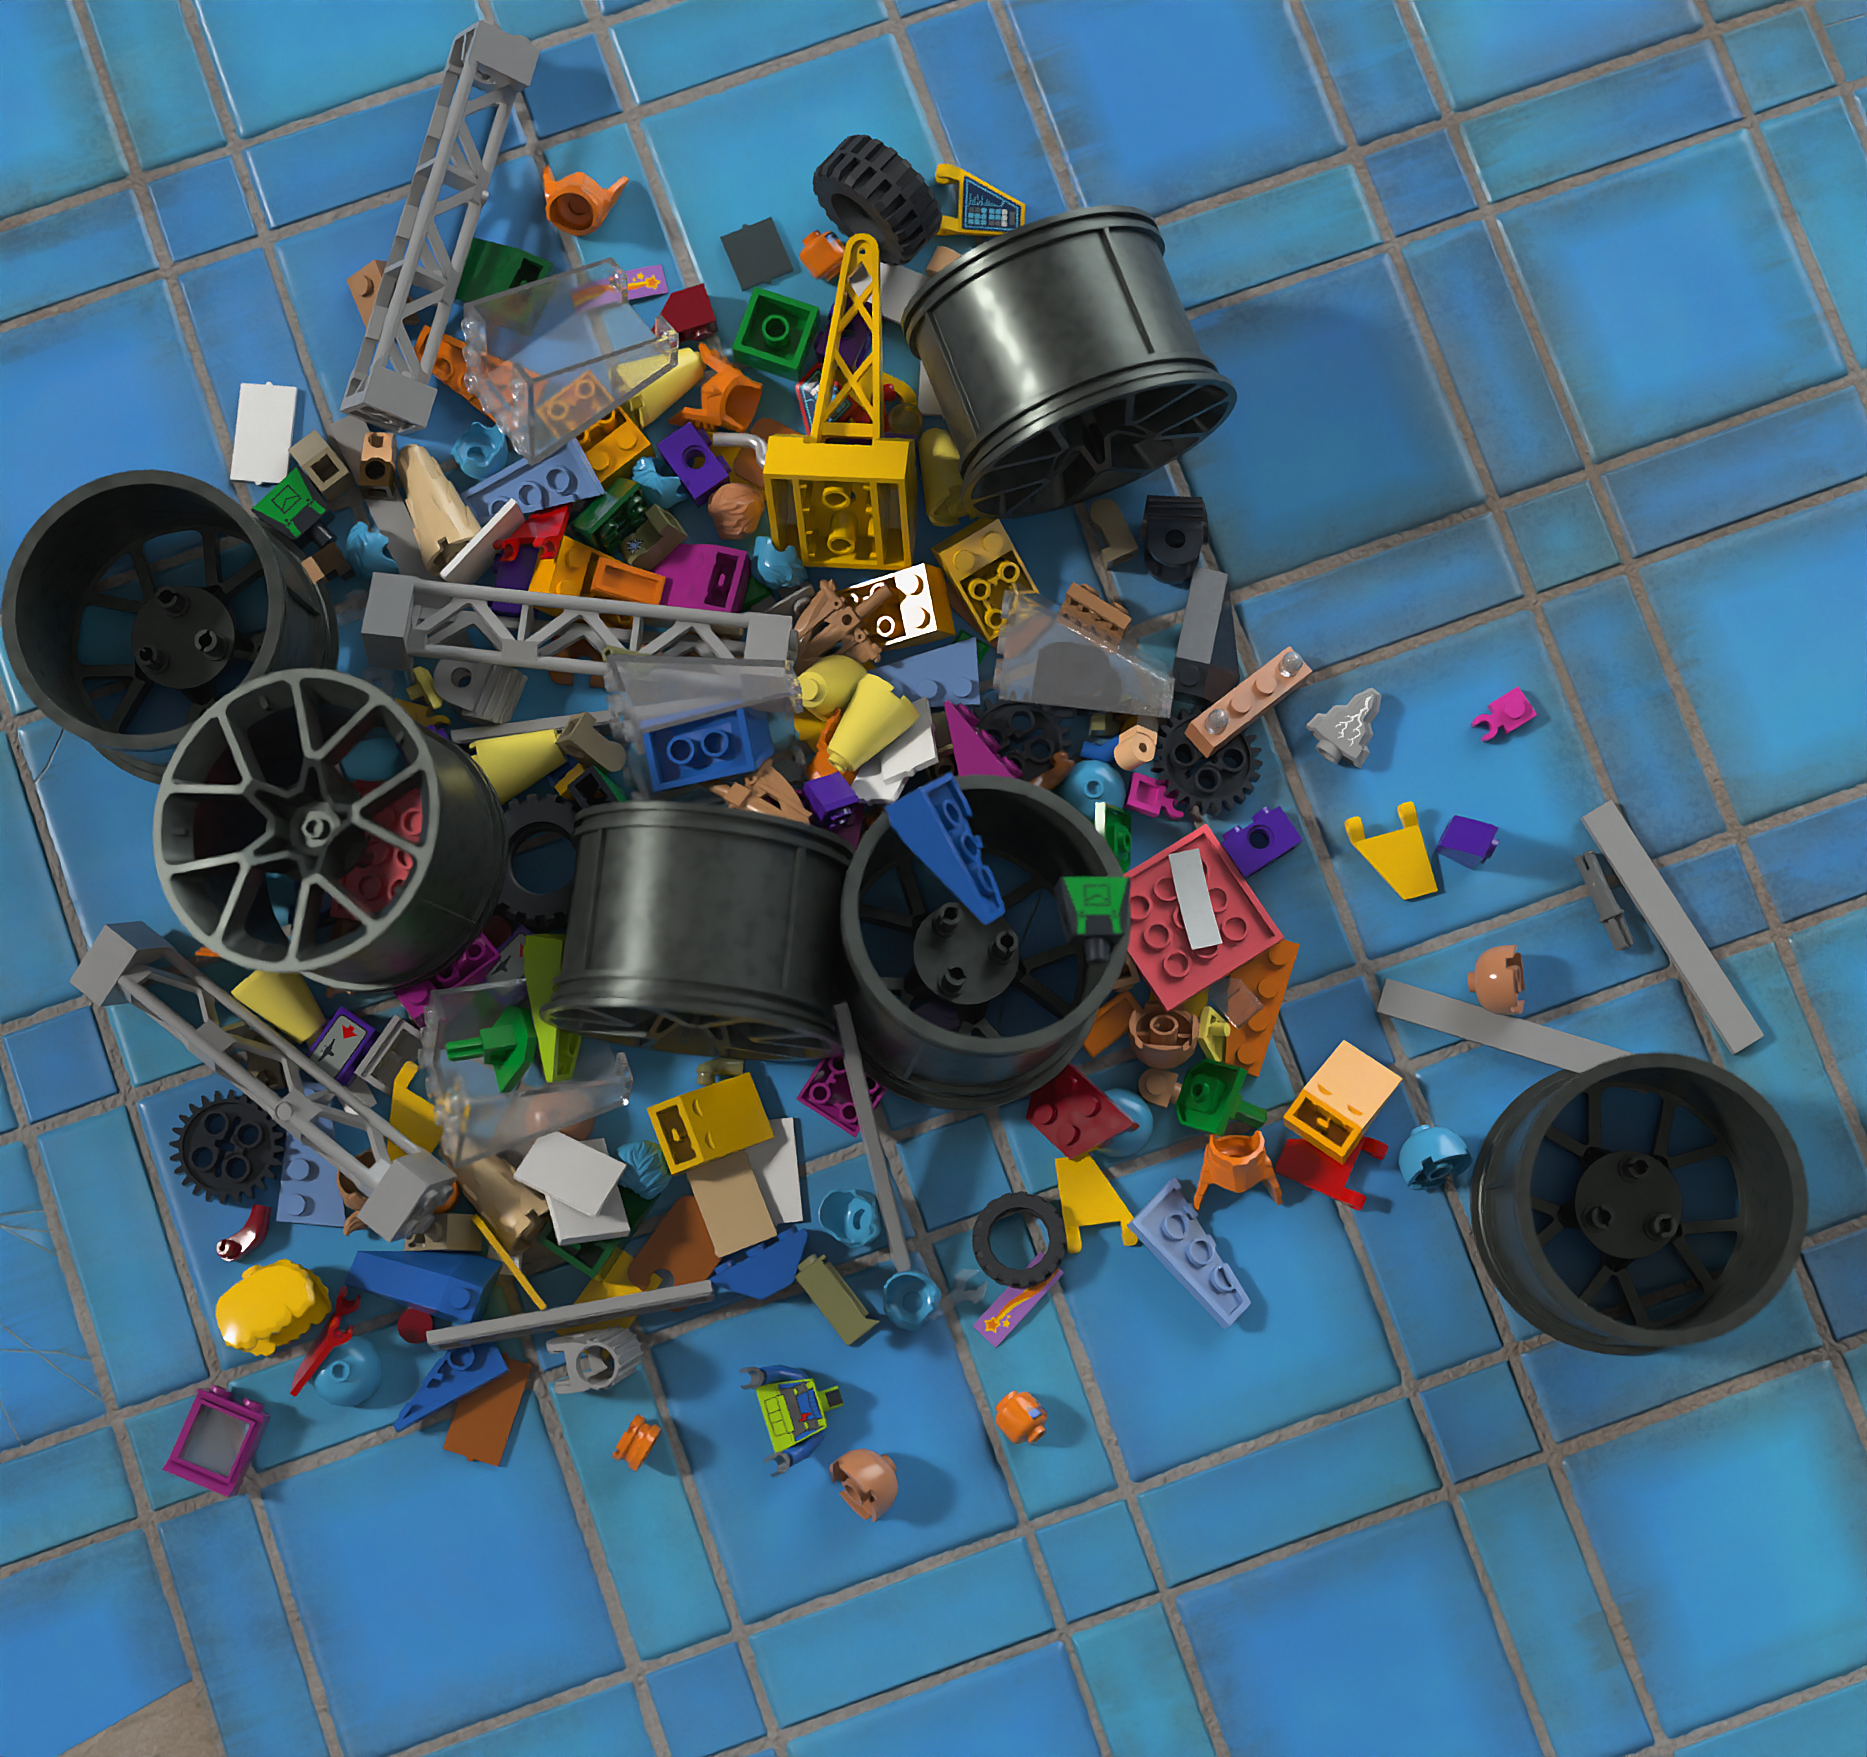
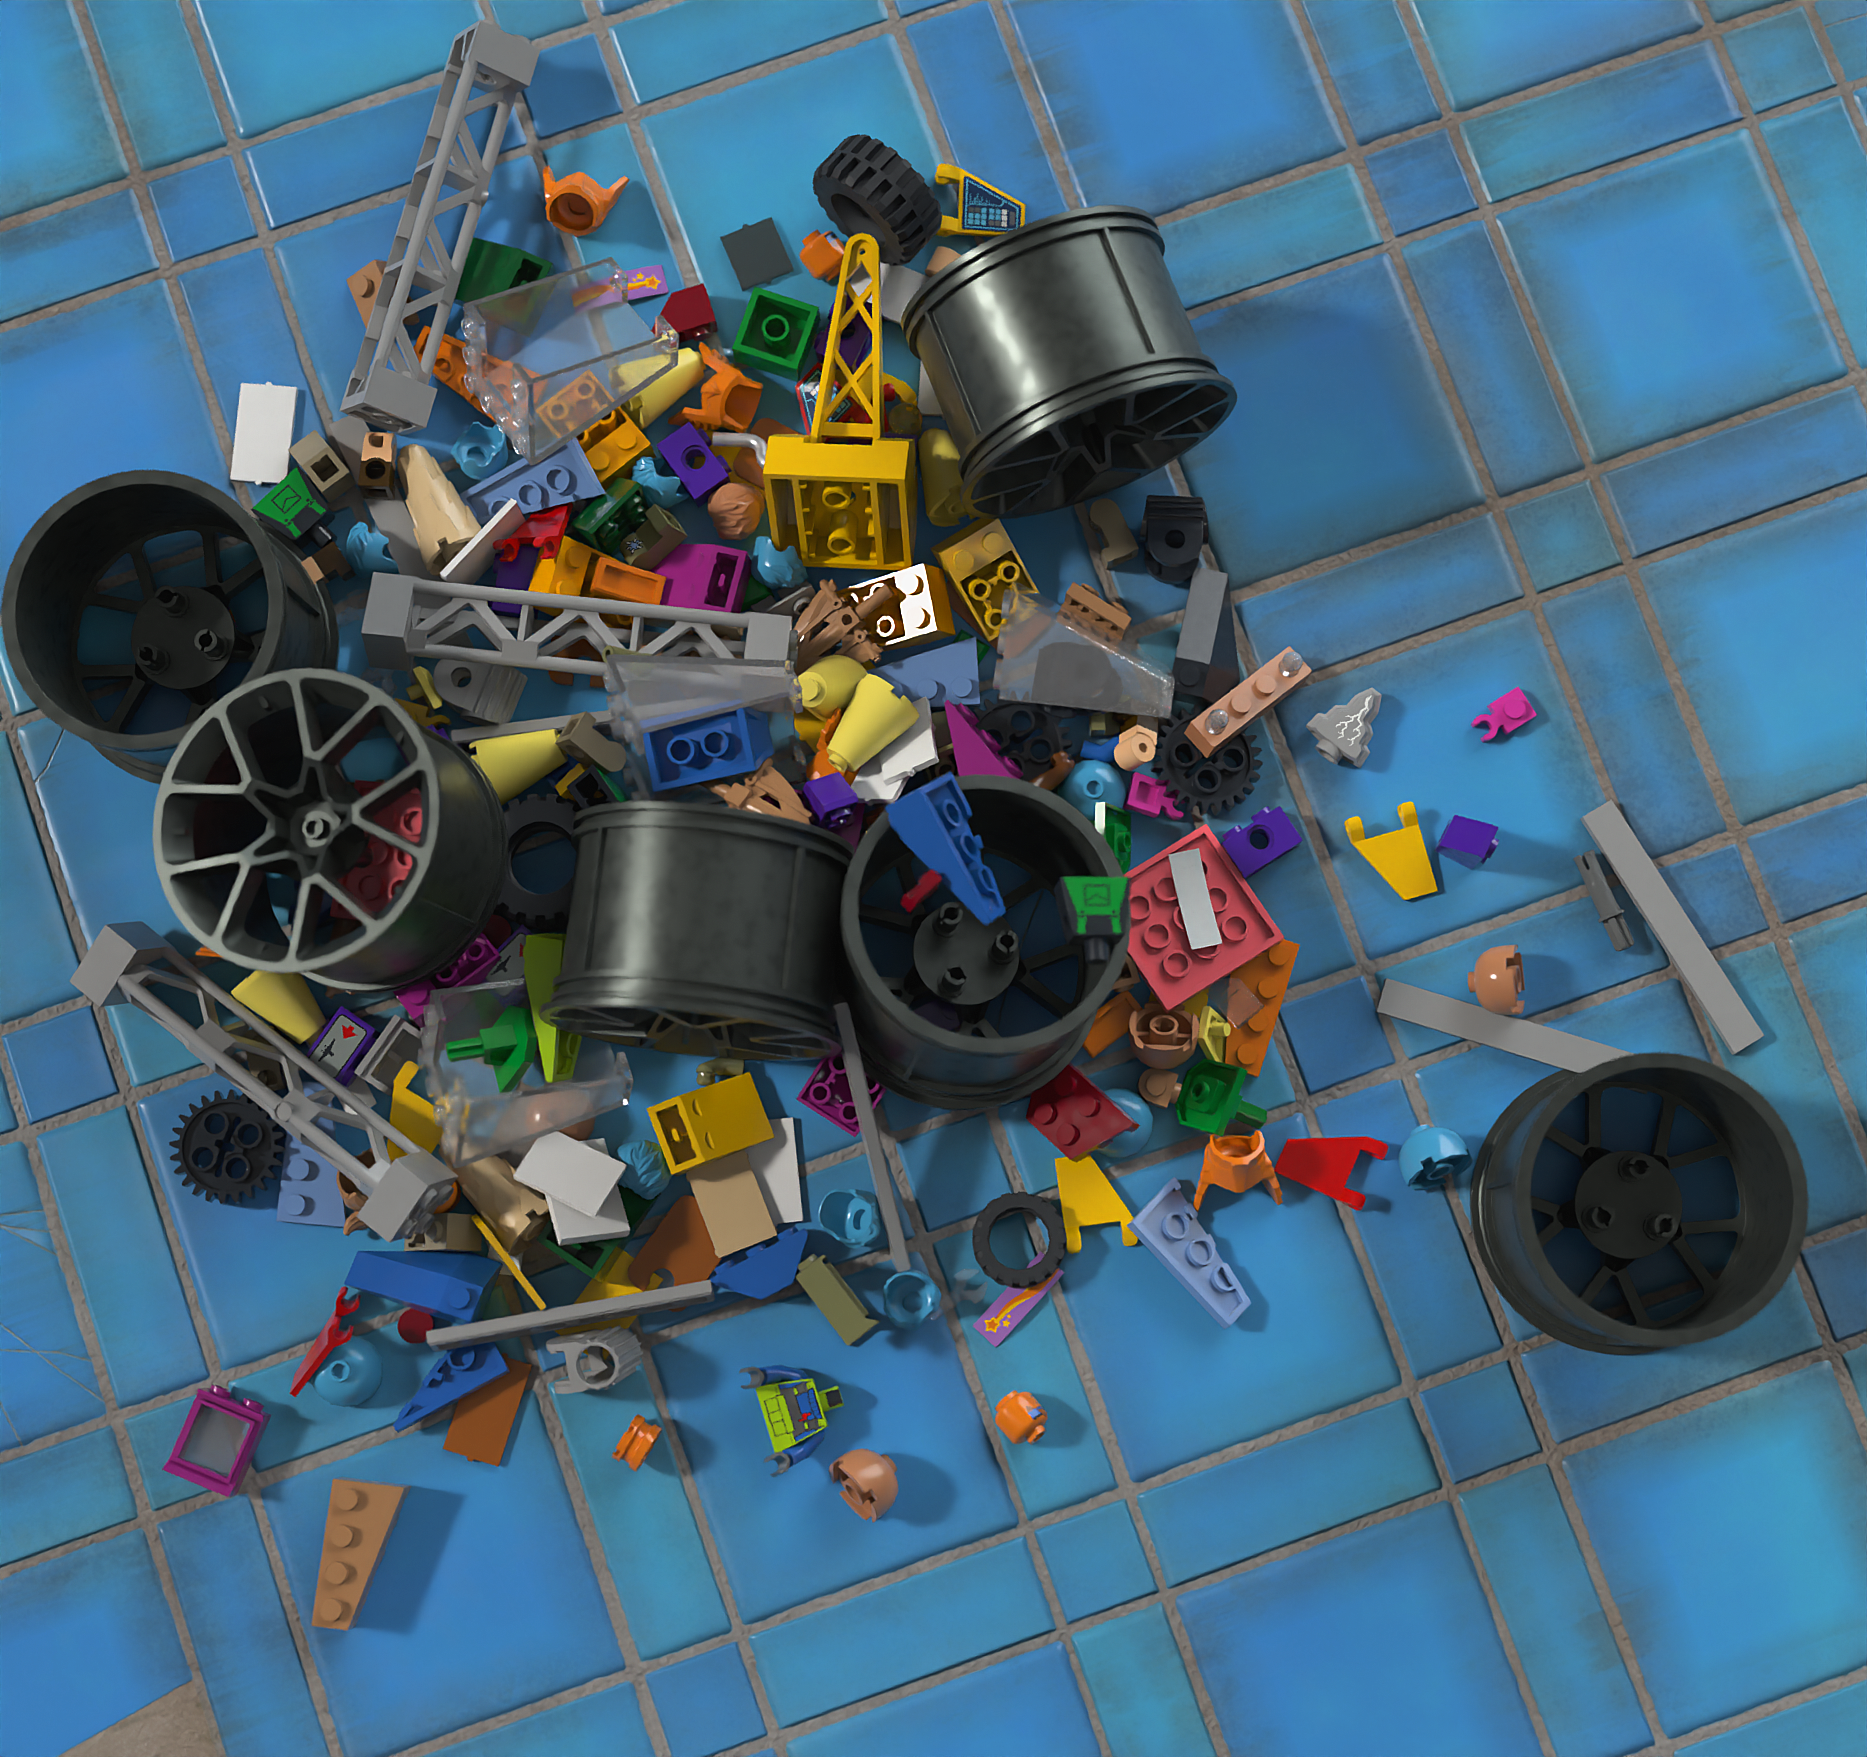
dark red arm [216,1204,272,1262] -> none
yellow animal [216,1258,332,1357] -> none
light orange slope [1283,1040,1403,1165] -> none
none -> medium nougat wedge [311,1477,412,1630]
none -> dark red tile [901,869,942,913]

